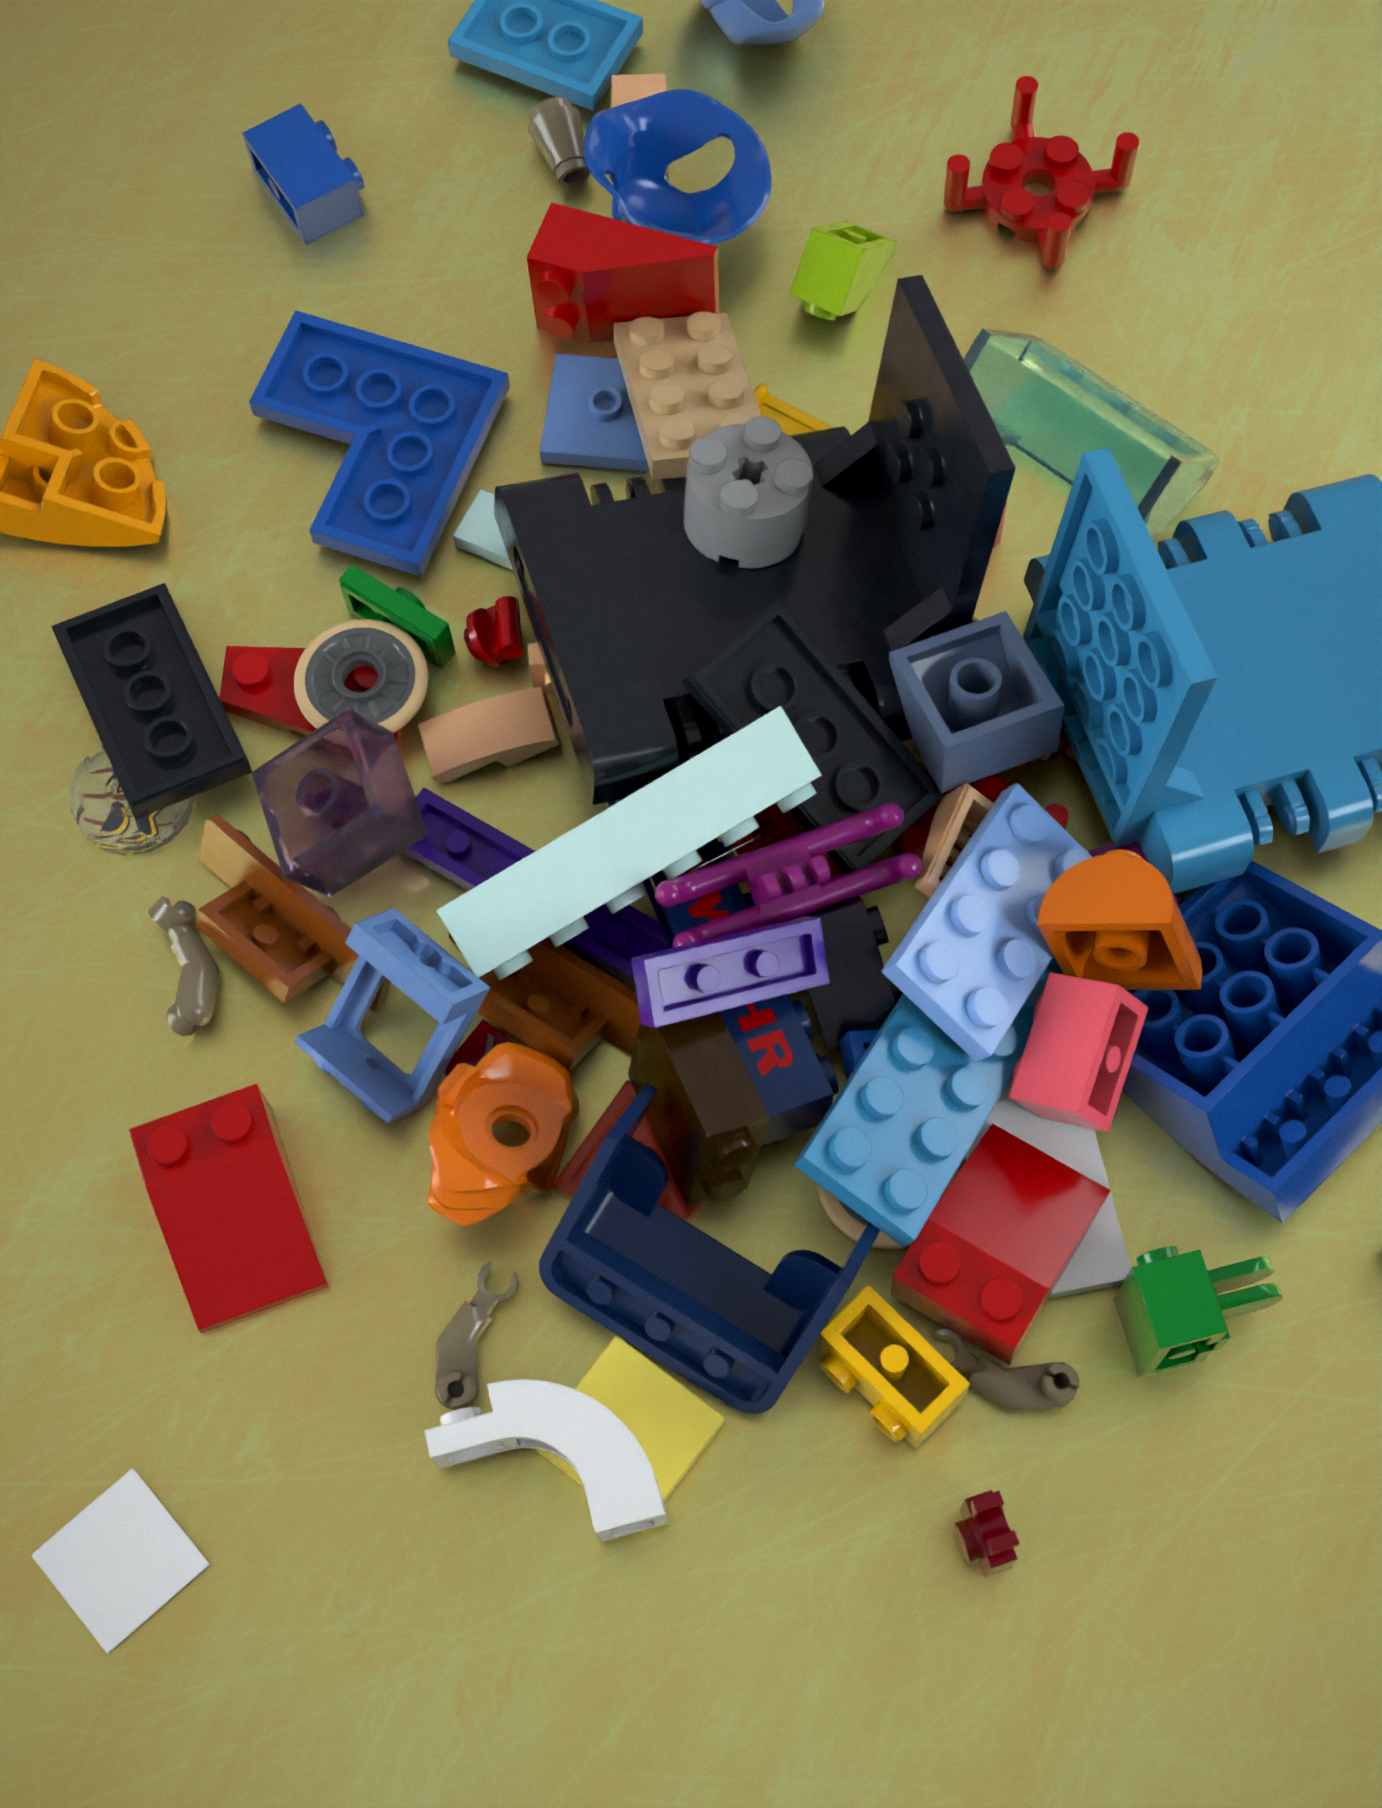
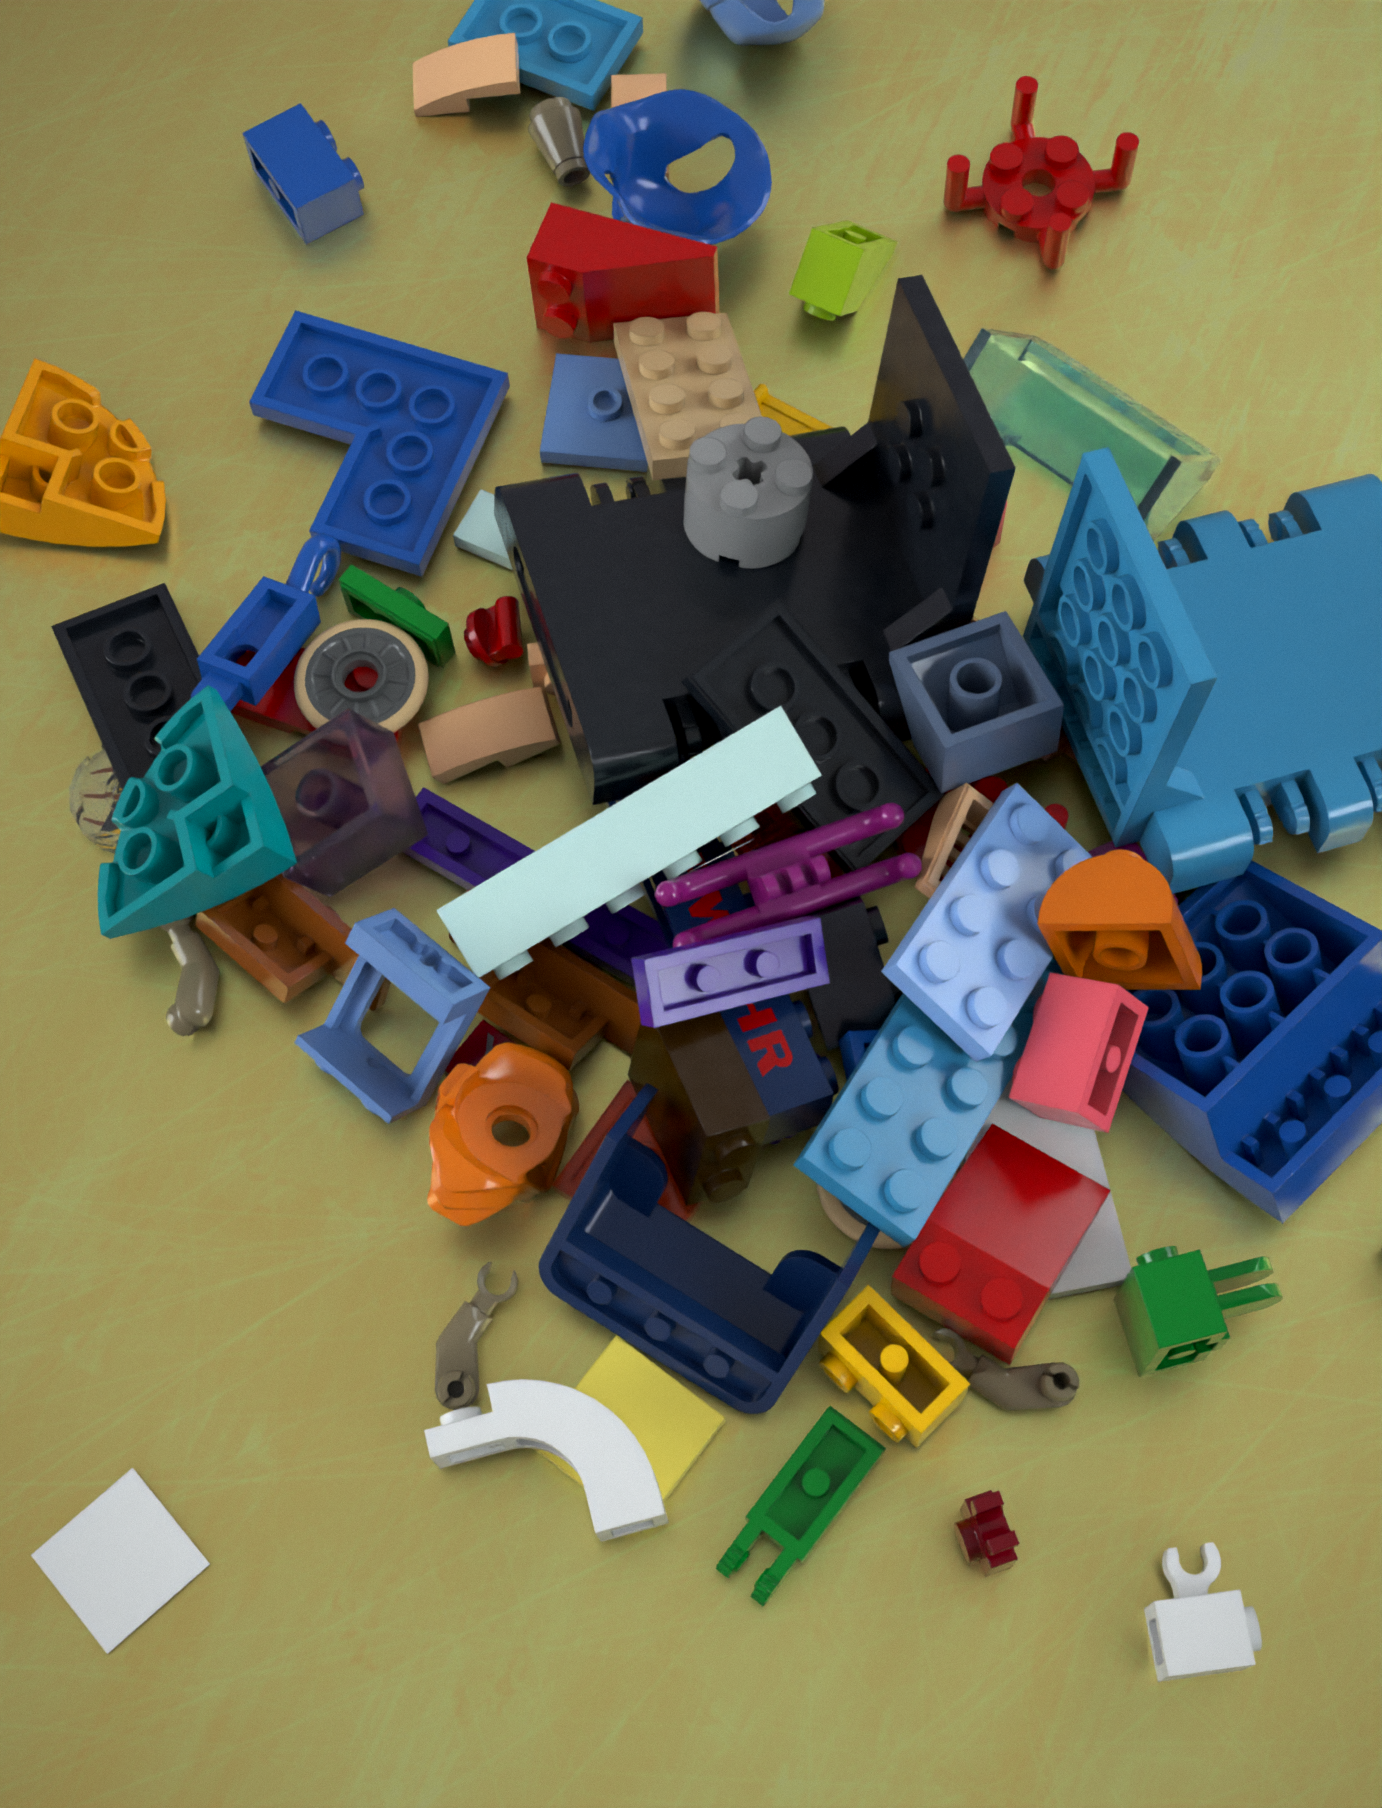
red slope [129,1084,329,1333] -> none
none -> teal brick [98,685,297,939]
none -> blue piece [191,533,341,712]
none -> light nougat slope [413,33,520,117]
none -> green hinge [715,1406,886,1606]
none -> white brick [1144,1542,1262,1682]

